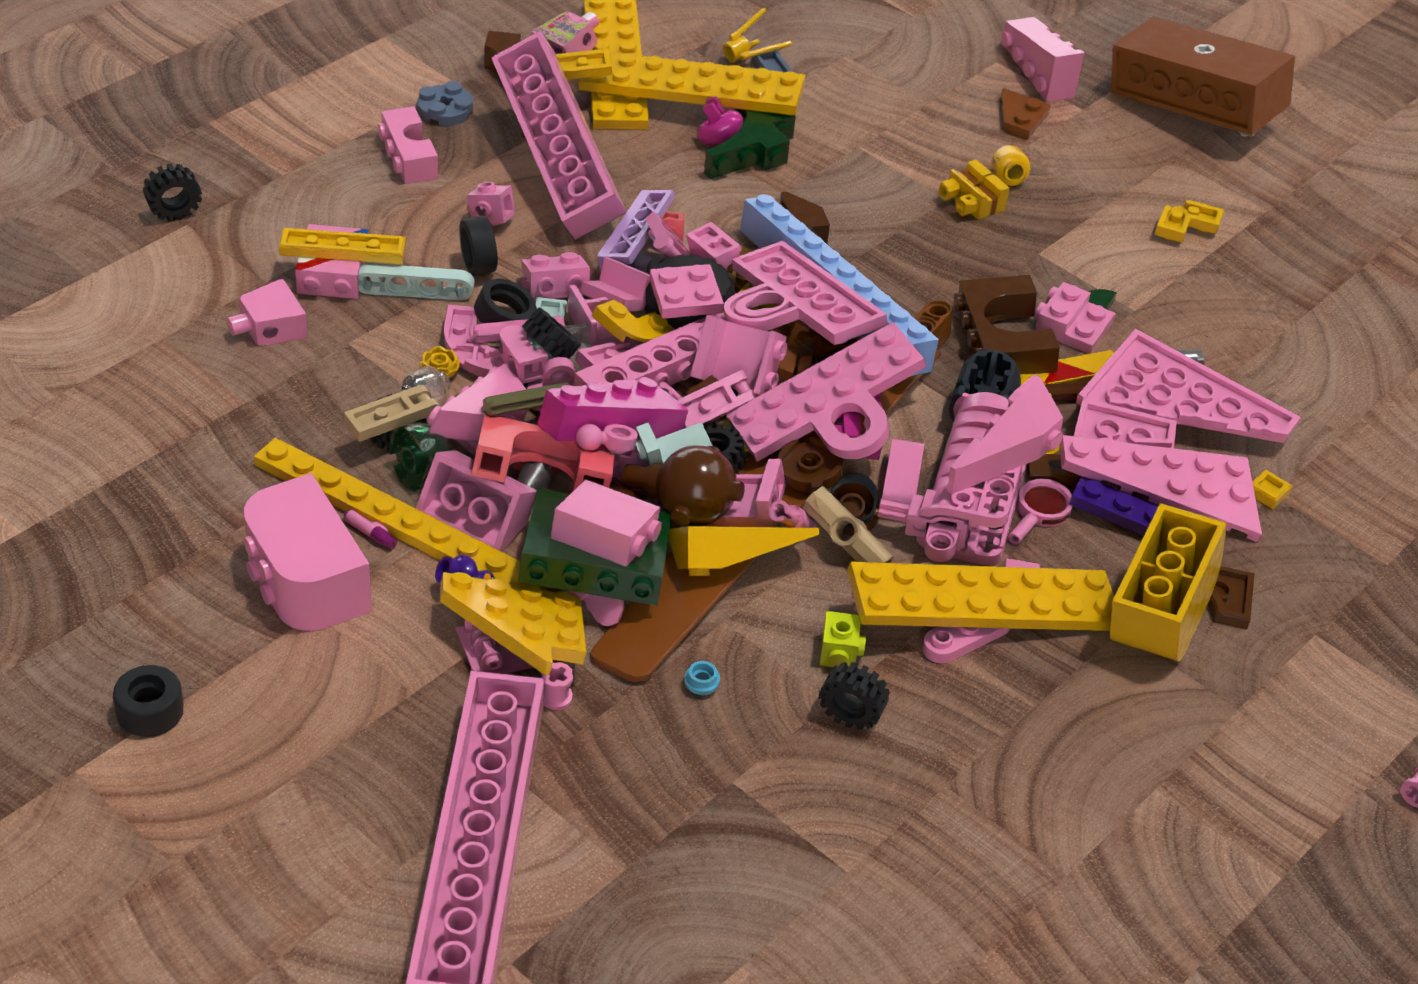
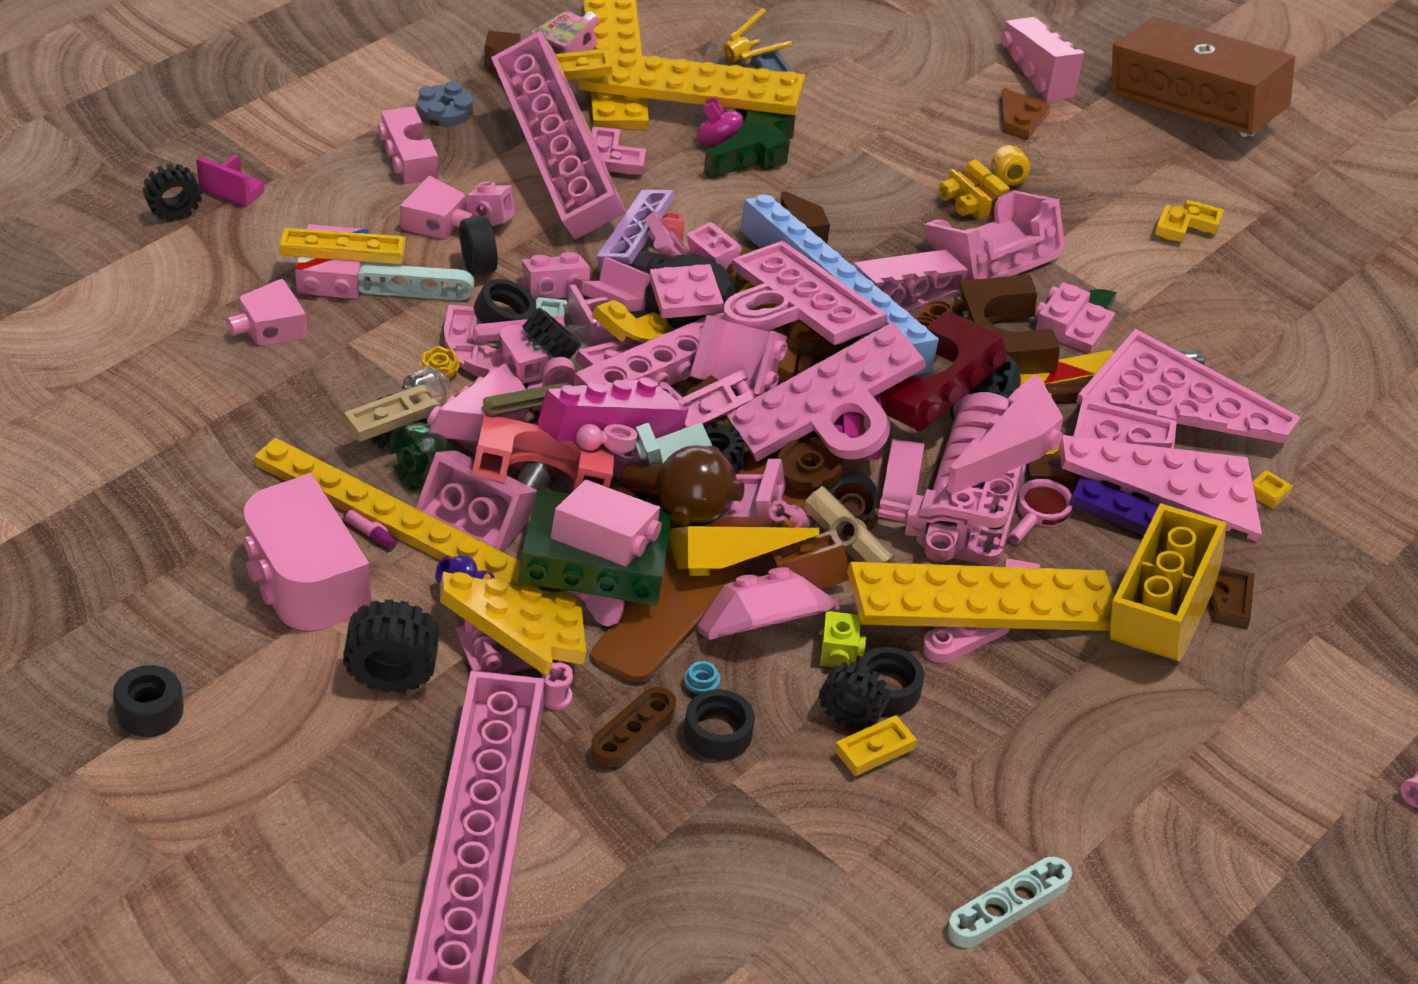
none -> dark pink panel [196,155,264,207]
none -> black tyre [343,599,440,693]
none -> bright pink torso [400,176,476,239]
none -> bright pink plate [591,127,646,175]
none -> reddish brown plate [591,687,676,767]
none -> black tyre [684,689,755,760]
none -> bright pink wedge [697,567,840,640]
none -> dark orange panel [771,529,849,590]
none -> yellow plate [835,715,917,777]
none -> bright pink wedge [853,250,968,314]
none -> black tyre [858,646,925,715]
none -> dark red arch [880,311,1007,432]
none -> bright pink windscreen [924,191,1064,280]
none -> light aqua beam [947,857,1072,948]

